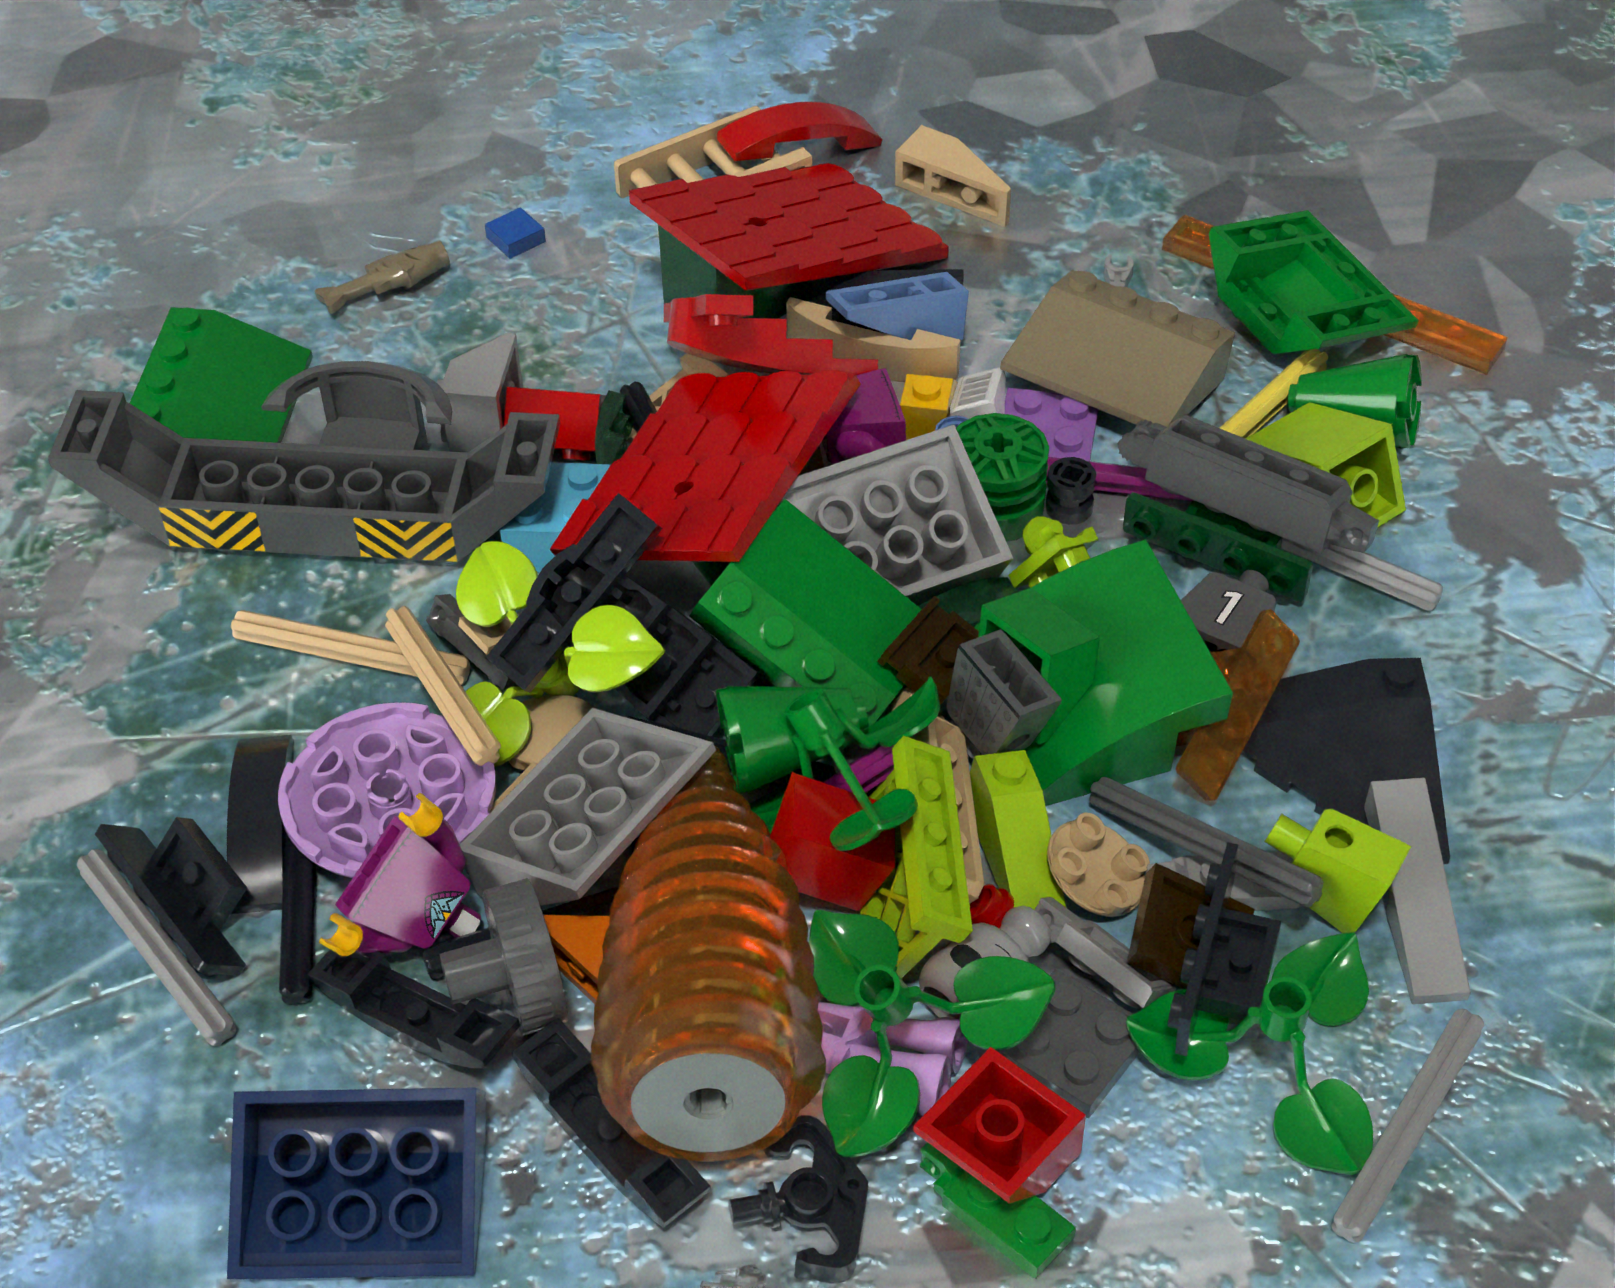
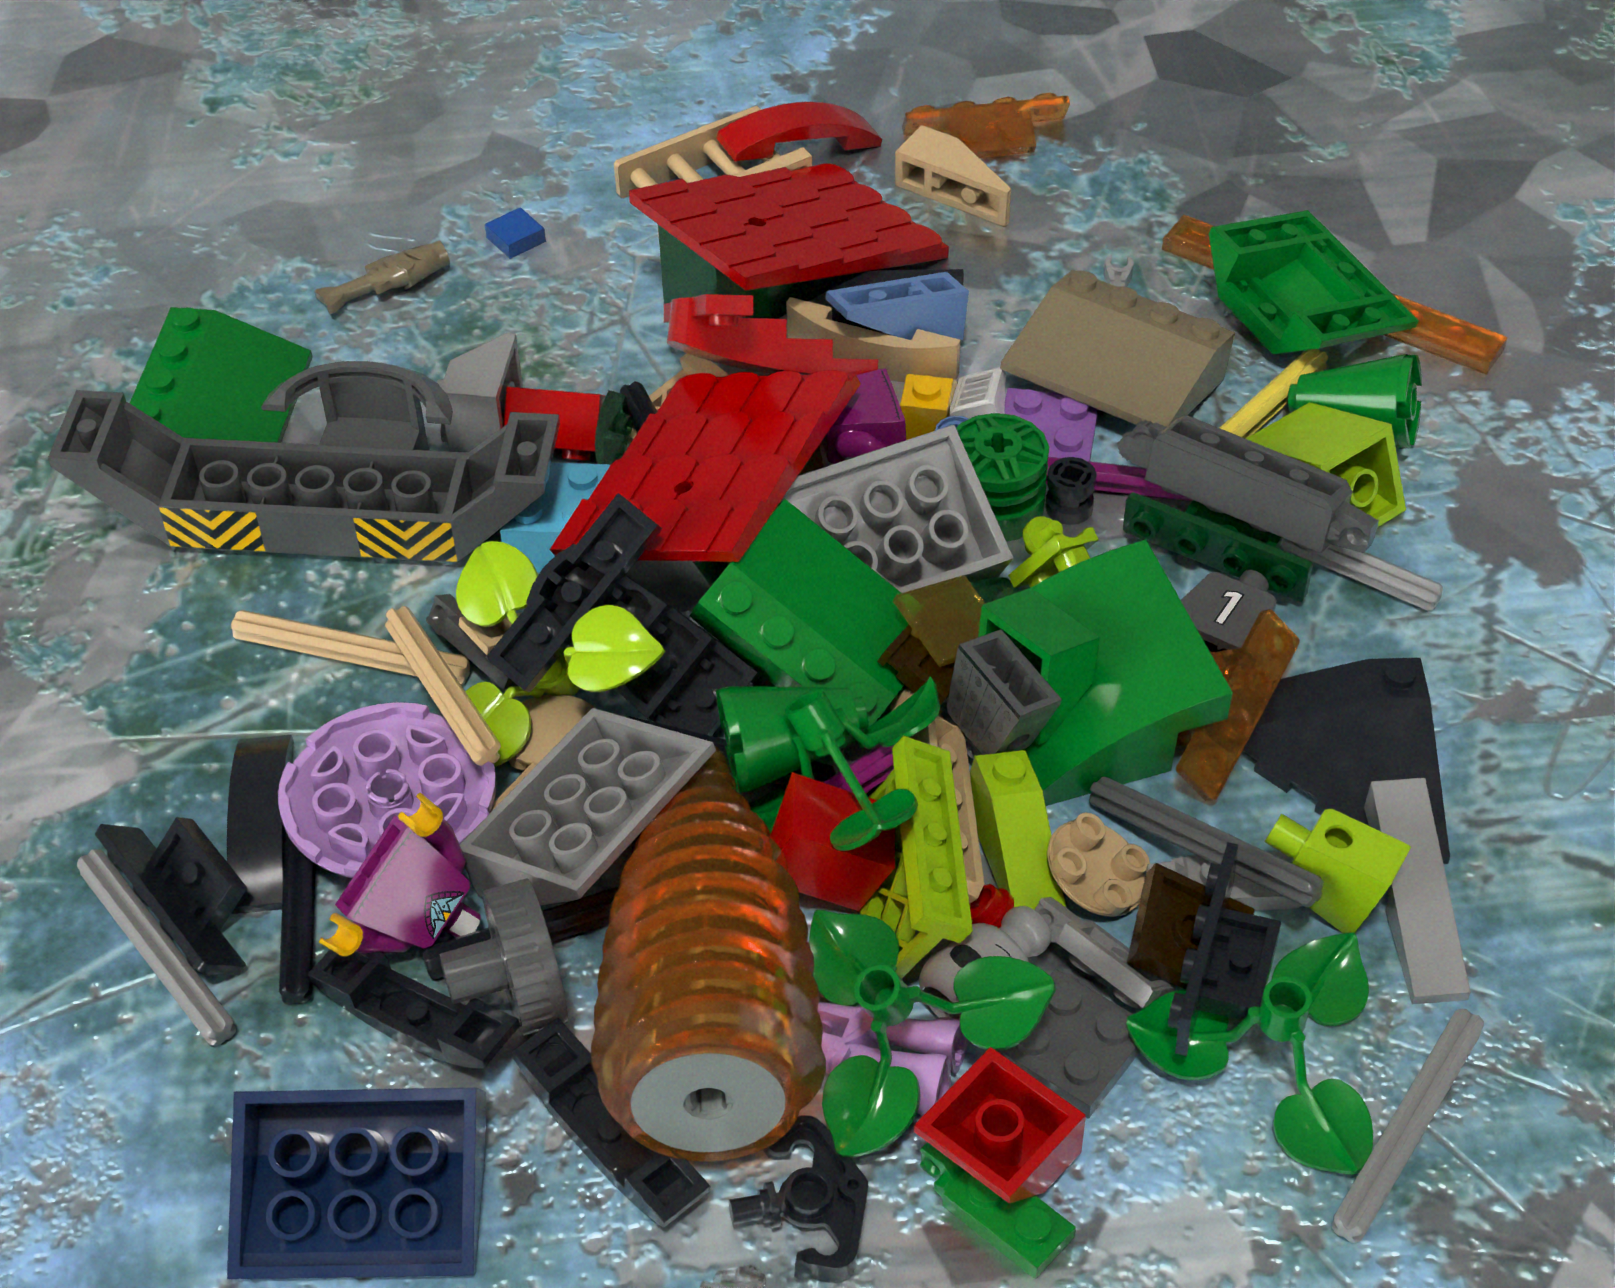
orange slope [544,915,628,1022] -> none
none -> clear yellow piece [893,575,986,667]
none -> clear orange bracket [902,93,1070,158]

